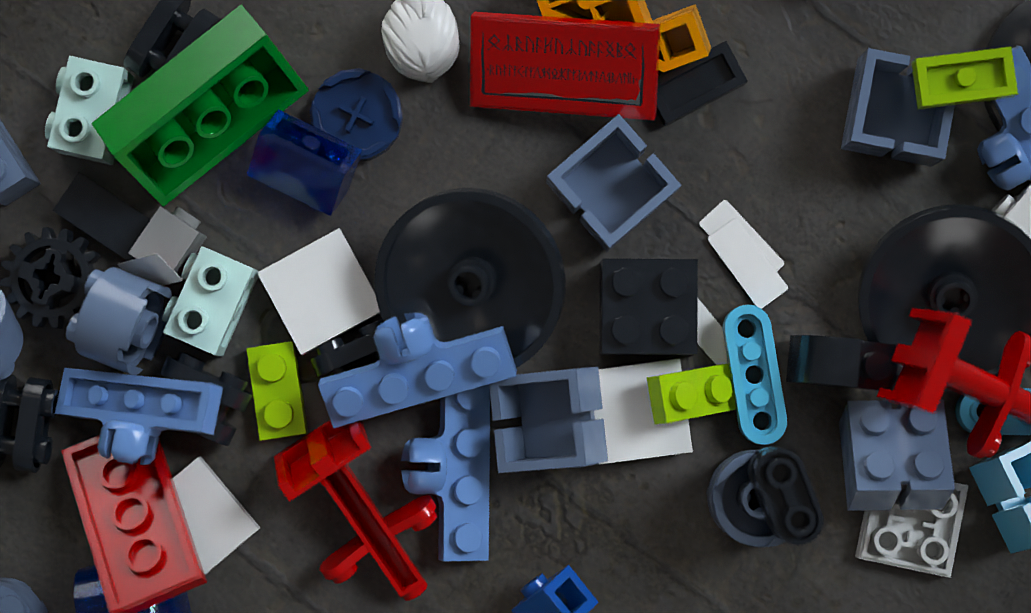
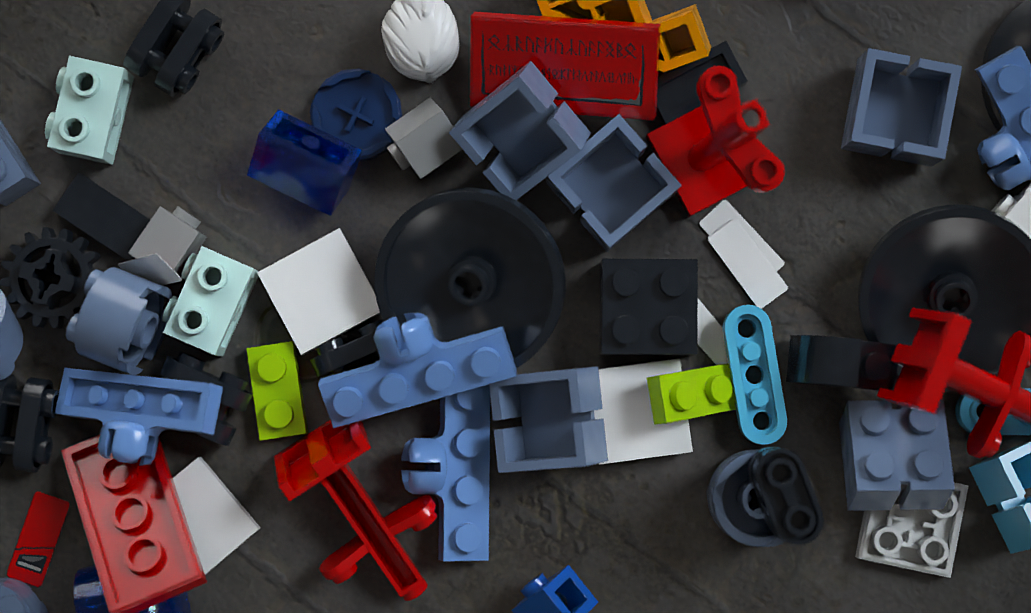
green brick [91,4,309,207] -> none
lime plate [911,47,1018,109] -> none
none -> red sticker [7,491,70,587]
none -> light grey brick [385,97,462,179]
none -> sand blue piece [449,61,591,200]
none -> red piece [646,66,785,217]

